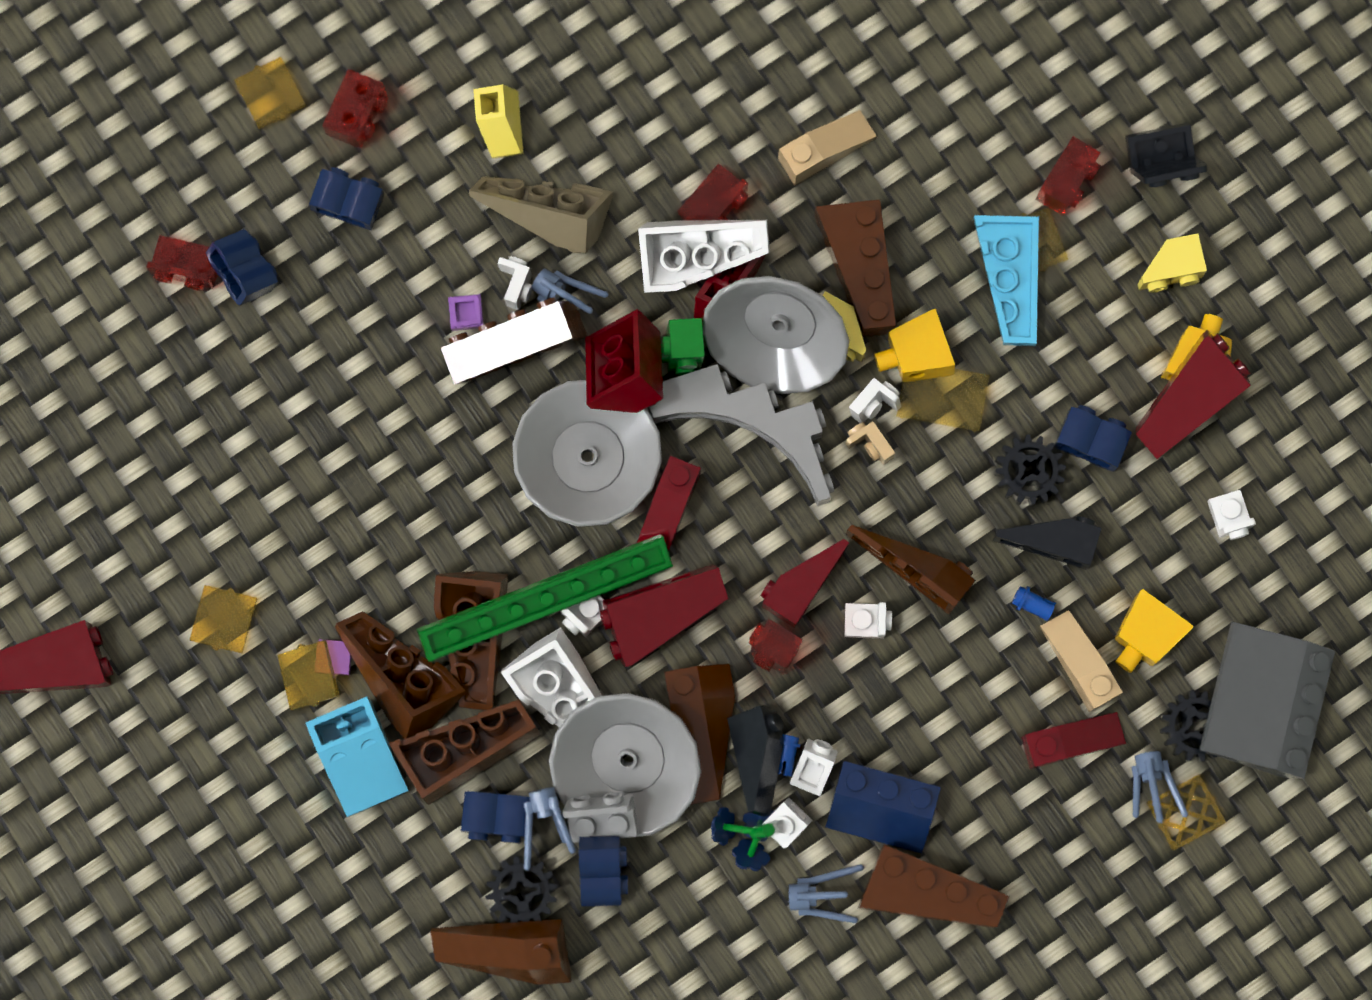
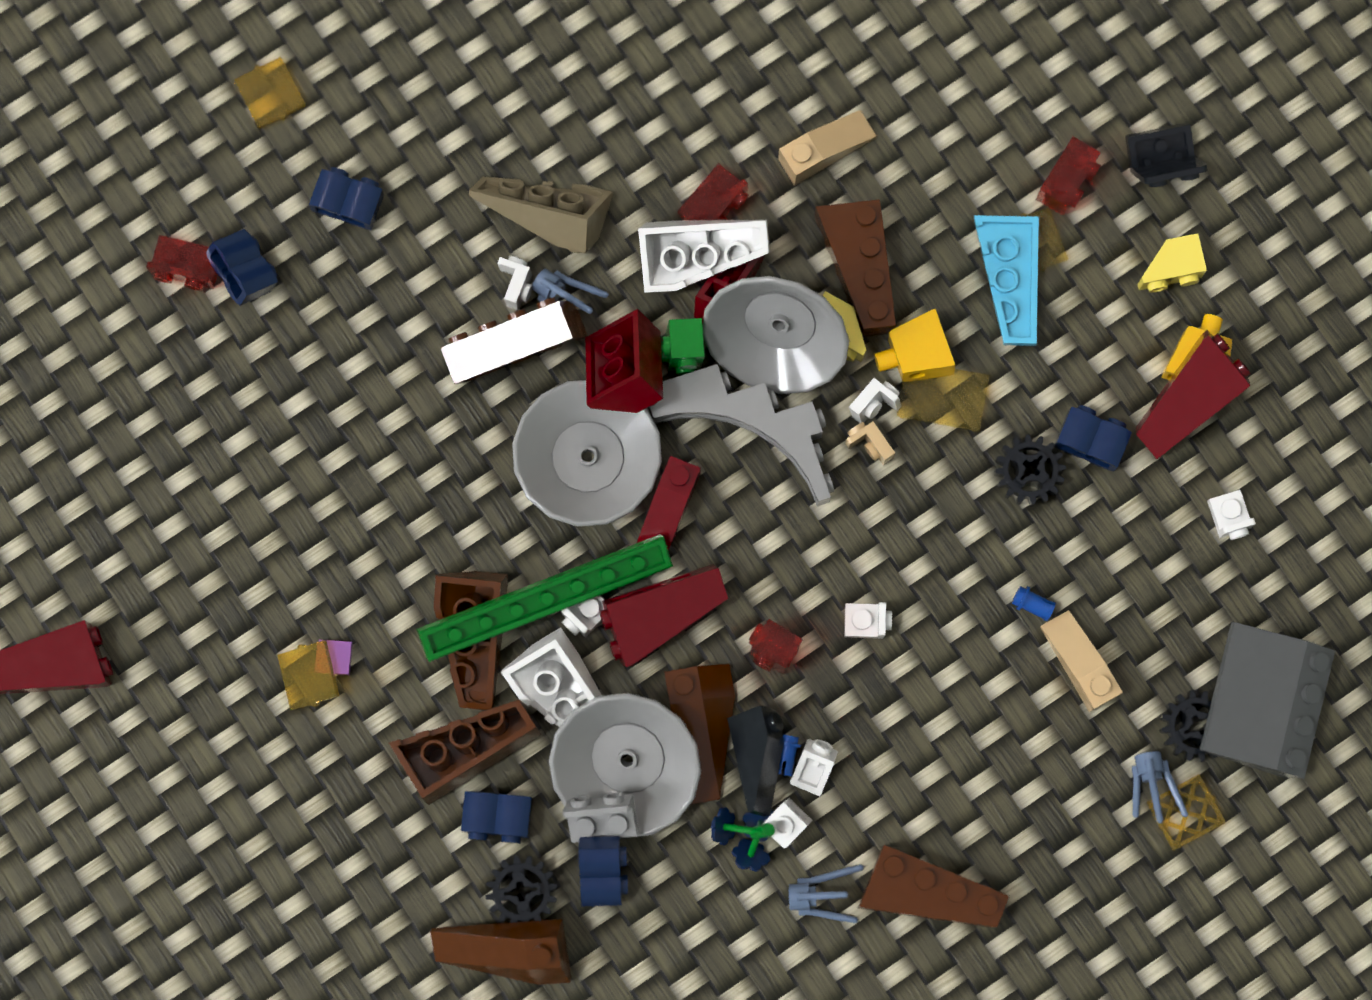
clear yellow piece [189,585,257,654] -> none
medium azure slope [305,697,409,817] -> none
clear red brick [322,69,388,149] -> none
reddish brown wedge [335,611,465,739] -> none
medium lavender tile [448,294,483,331] -> none
light yellow slope [473,84,523,159] -> none
sand blue plant [523,787,576,871] -> none
dark red slope [760,539,849,628] -> none
dark blue slope [825,761,941,854] -> none
reddish brown wedge [846,525,976,615] -> none
black slope [993,516,1102,570] -> none
dark red slope [1021,712,1126,770] -> none
yellow torso [1115,589,1193,673] -> none

